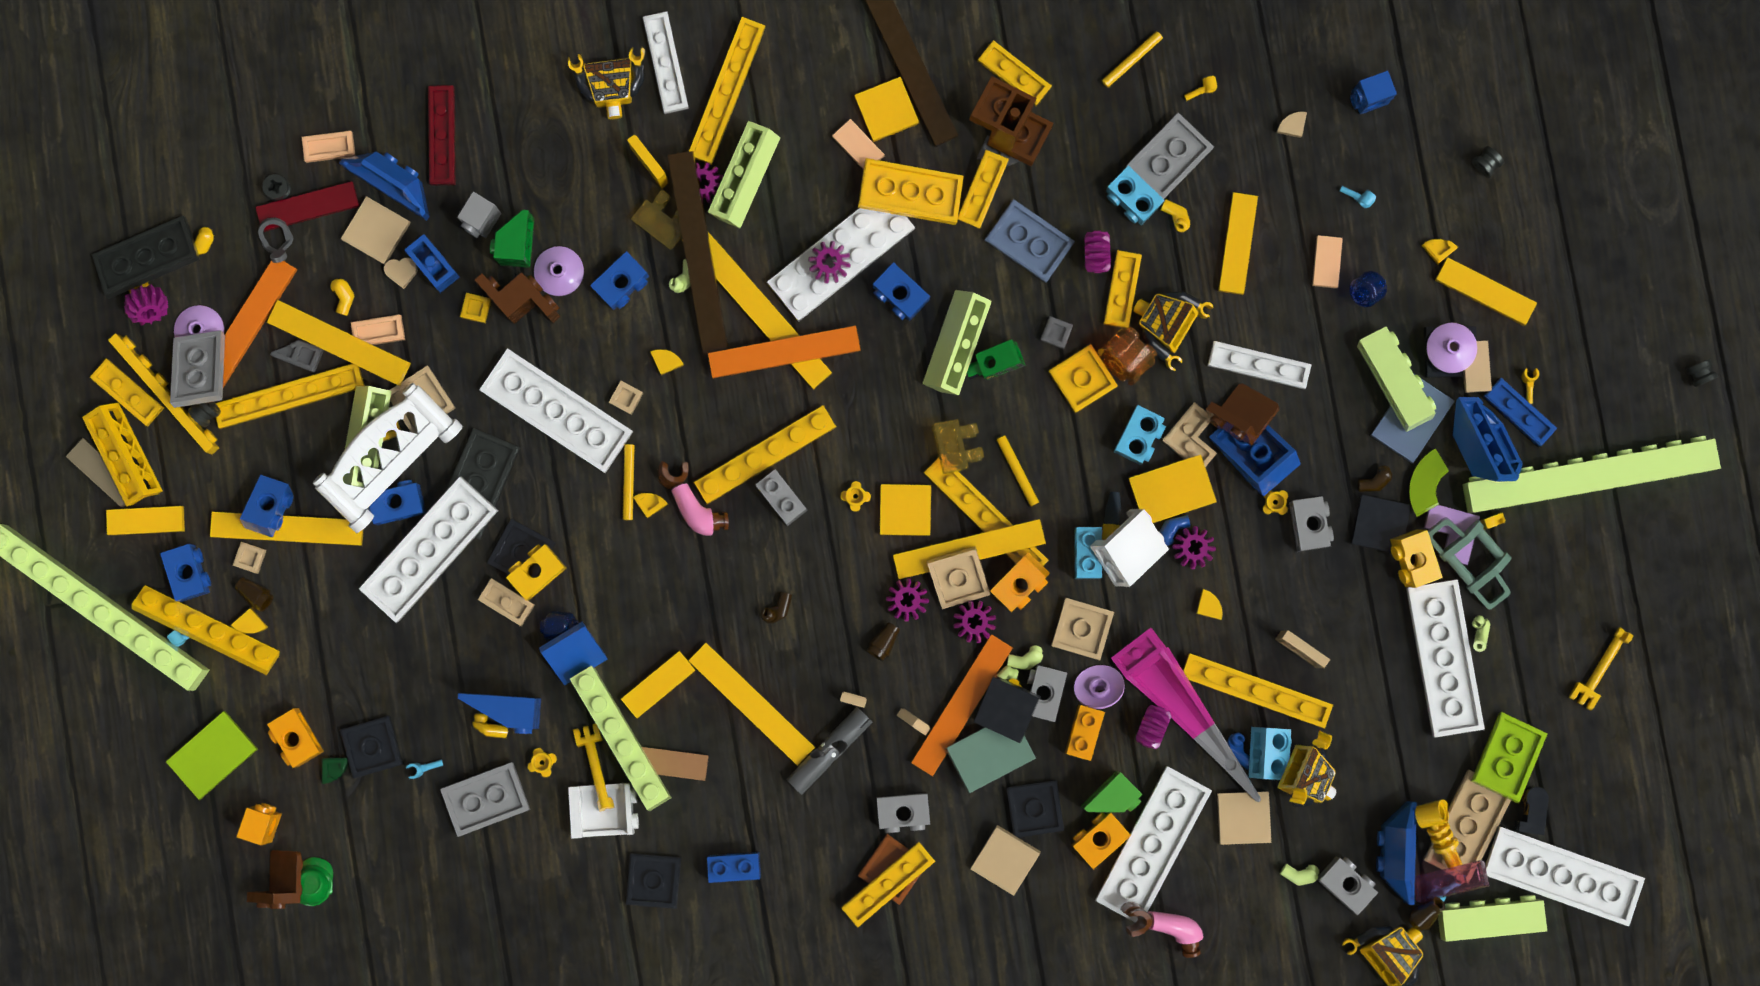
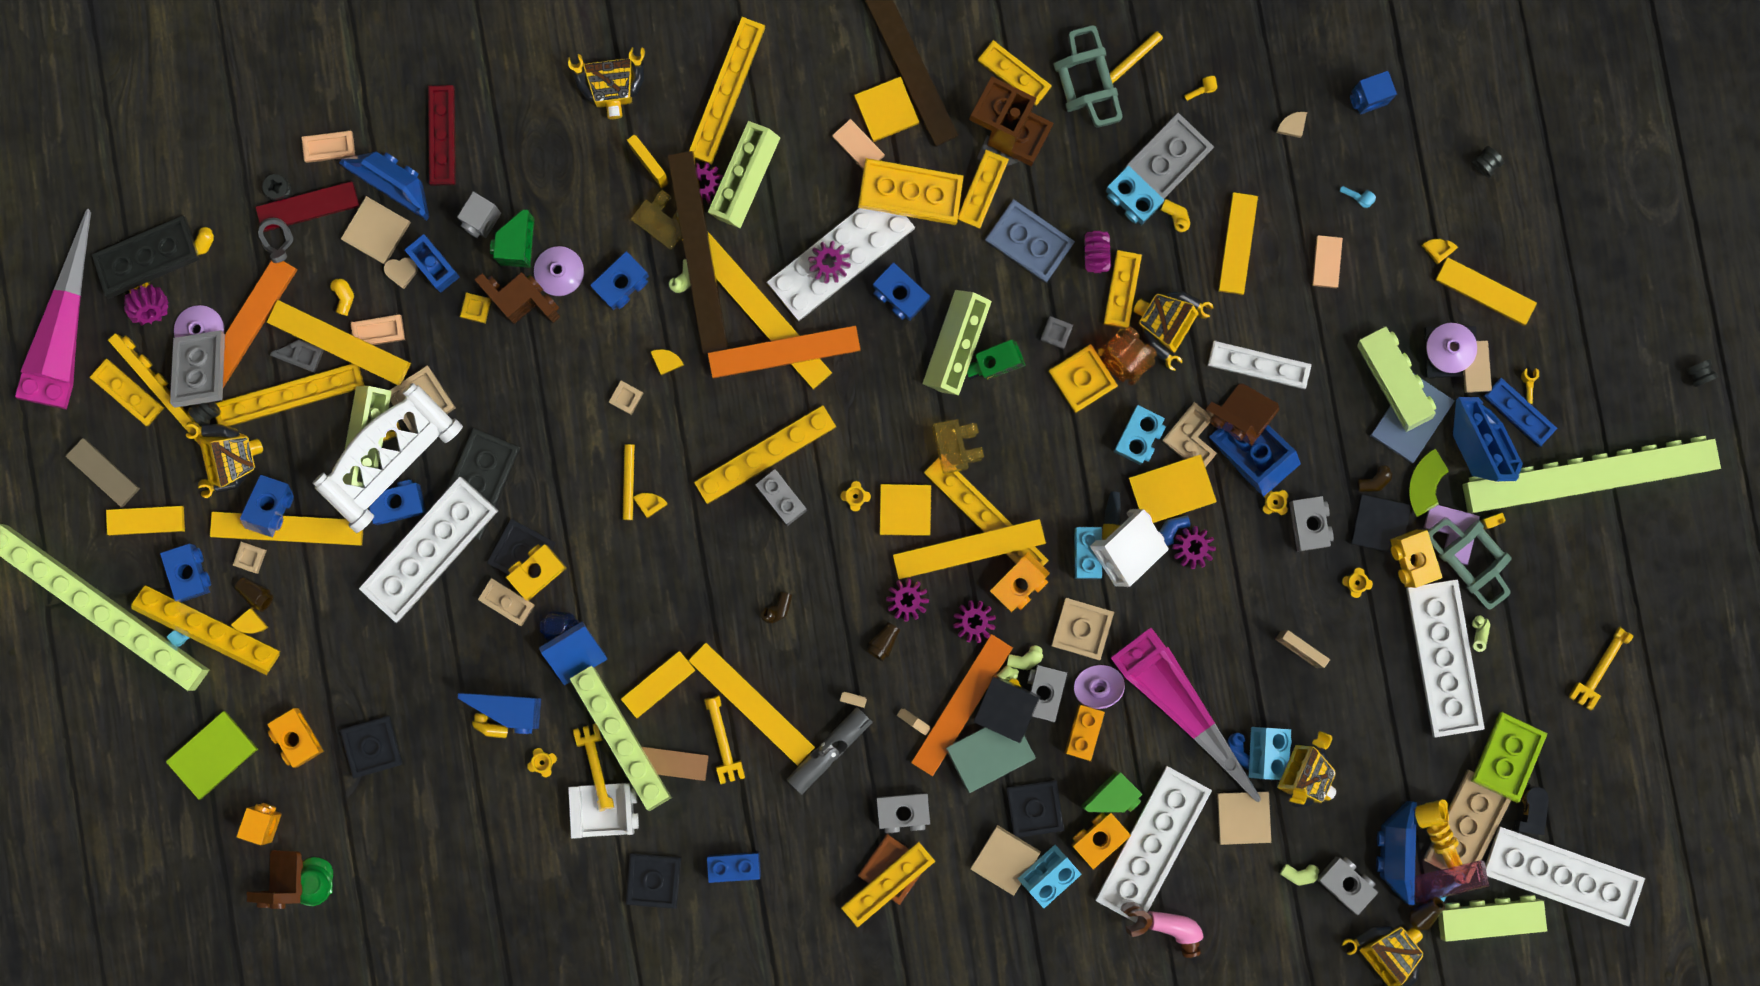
yellow fence [82,403,163,506] -> none
dark green tile [322,758,348,784] -> none
medium azure hand [406,759,443,779] -> none
light grey plate [440,762,530,837] -> none
white plate [480,348,633,473] -> none
white tile [643,11,689,114] -> none
bright pink piece [657,461,729,536] -> none
tan tile [927,546,990,609] -> none
yellow bar [997,436,1039,507] -> none
magenta gear [1136,705,1171,749] -> none
yellow plate [1183,653,1333,729] -> none
yellow tile [1196,589,1222,620] -> none
clear blue head [1349,271,1387,308] -> none
none -> dark pink plate [15,209,91,410]
none -> torso [185,421,263,498]
none -> yellow hinge [704,695,745,784]
none -> medium azure brick [1017,845,1082,908]
none -> sand green bar [1054,25,1123,128]
none -> yellow plate [1342,568,1373,598]

